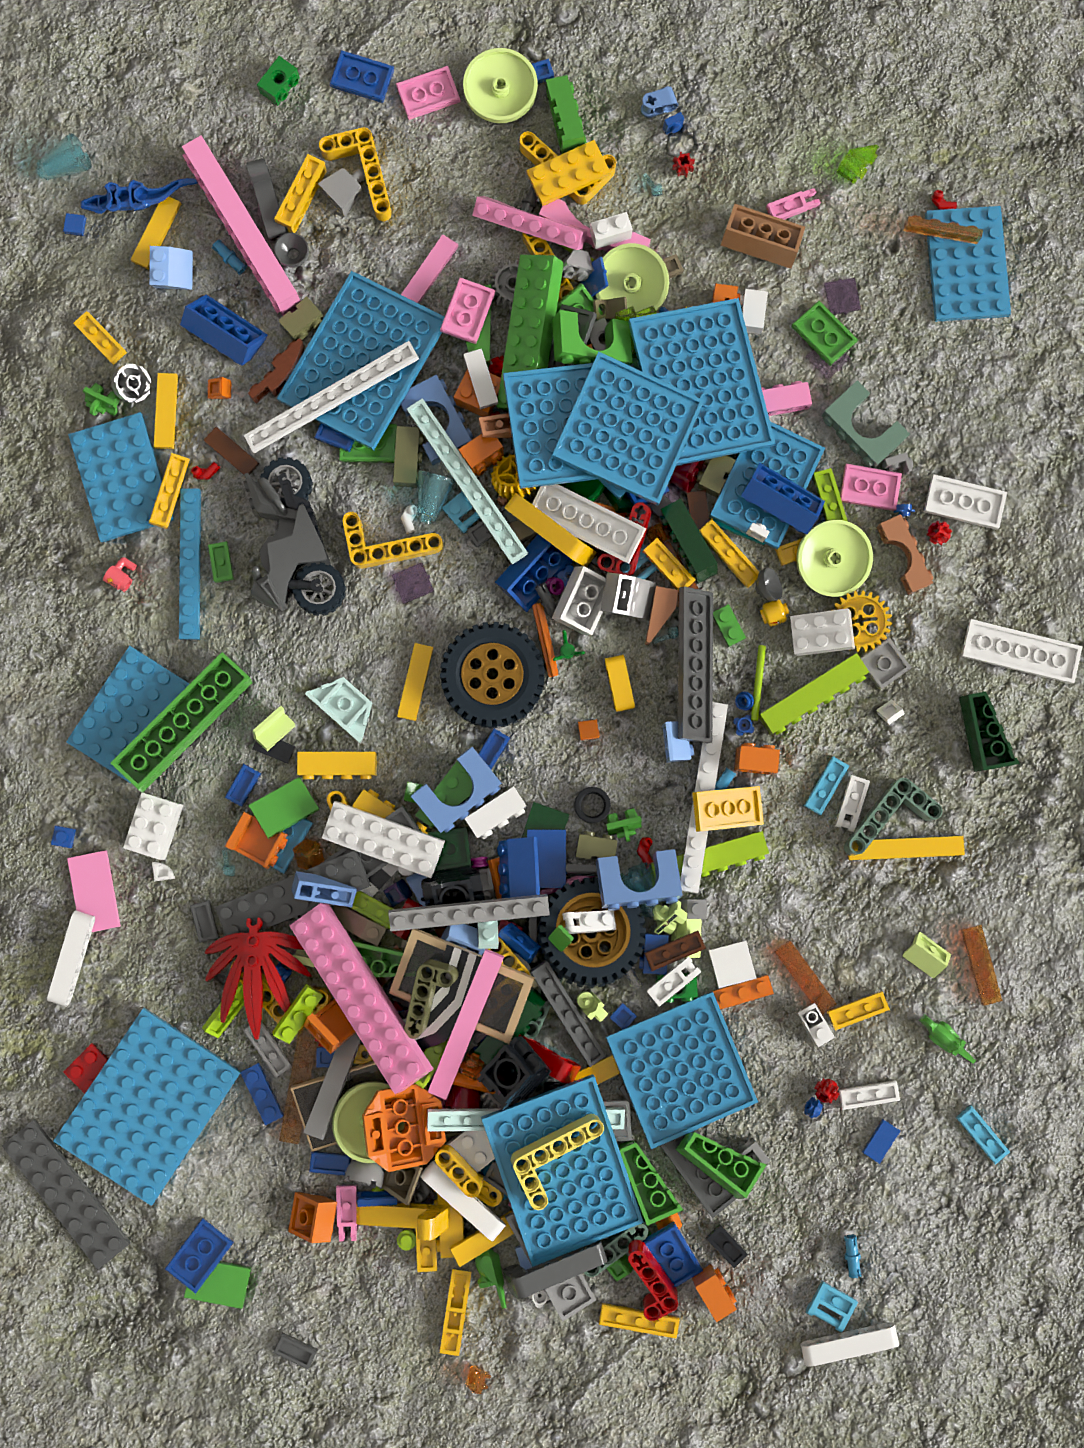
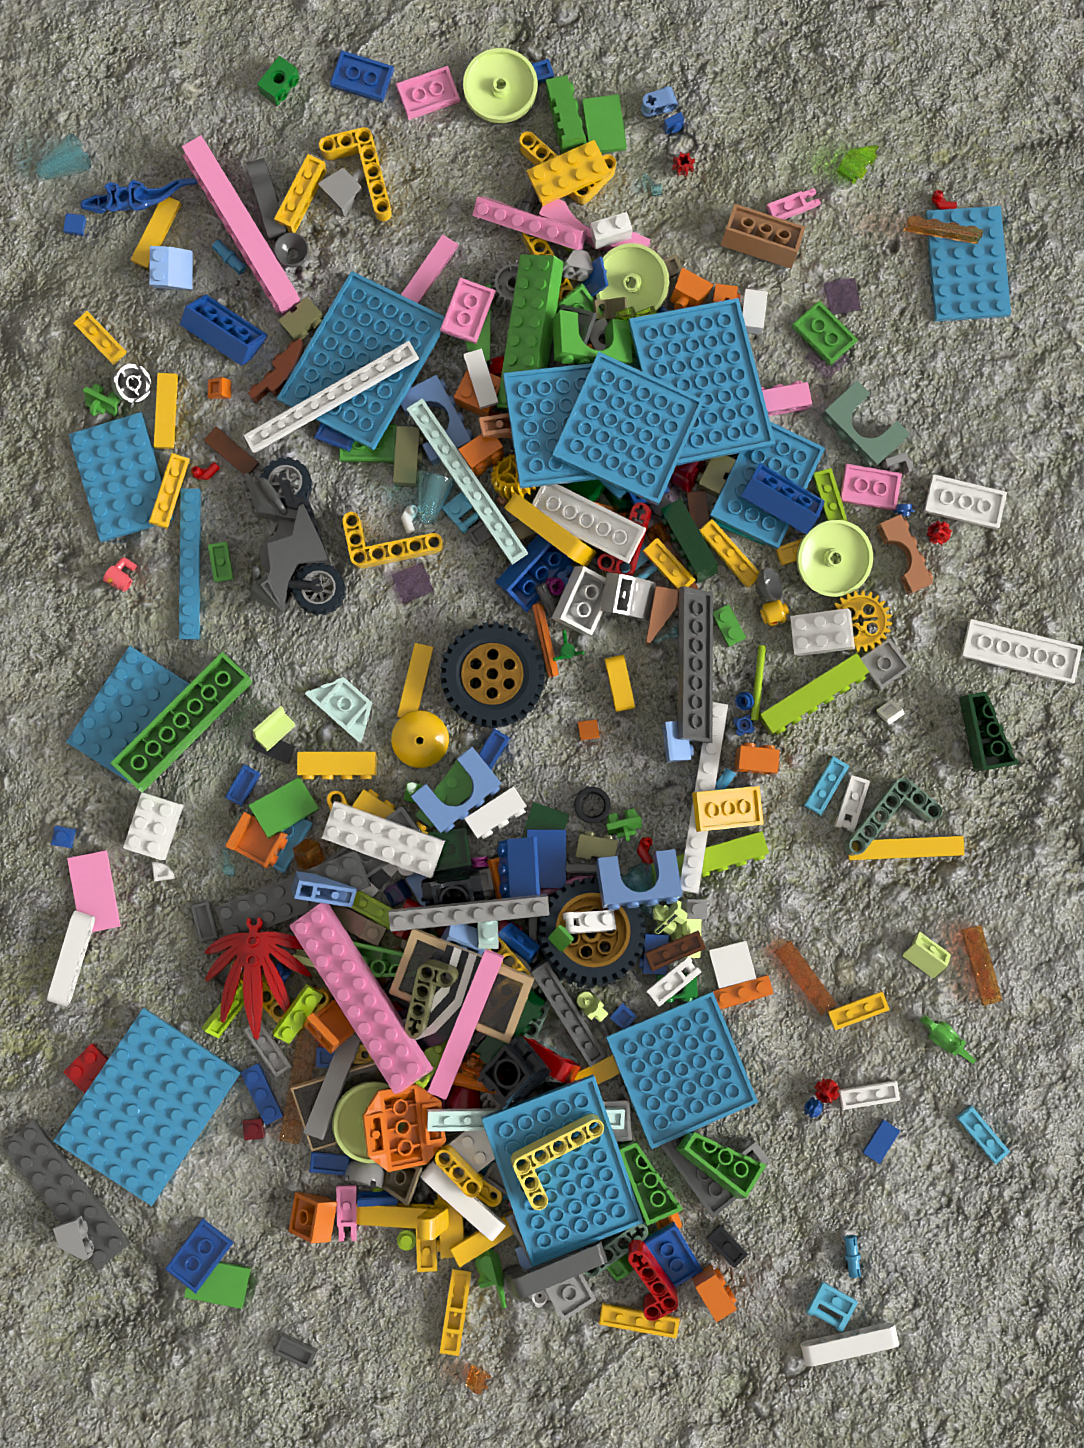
white plate [746,523,770,543] -> none
white slope [798,1003,835,1047] -> none
none -> light grey slope [53,1216,94,1260]
none -> dark red plate [242,1118,265,1141]
none -> yellow dish [391,710,449,768]
none -> bright green tile [582,94,627,154]
none -> orange torso [670,268,714,310]

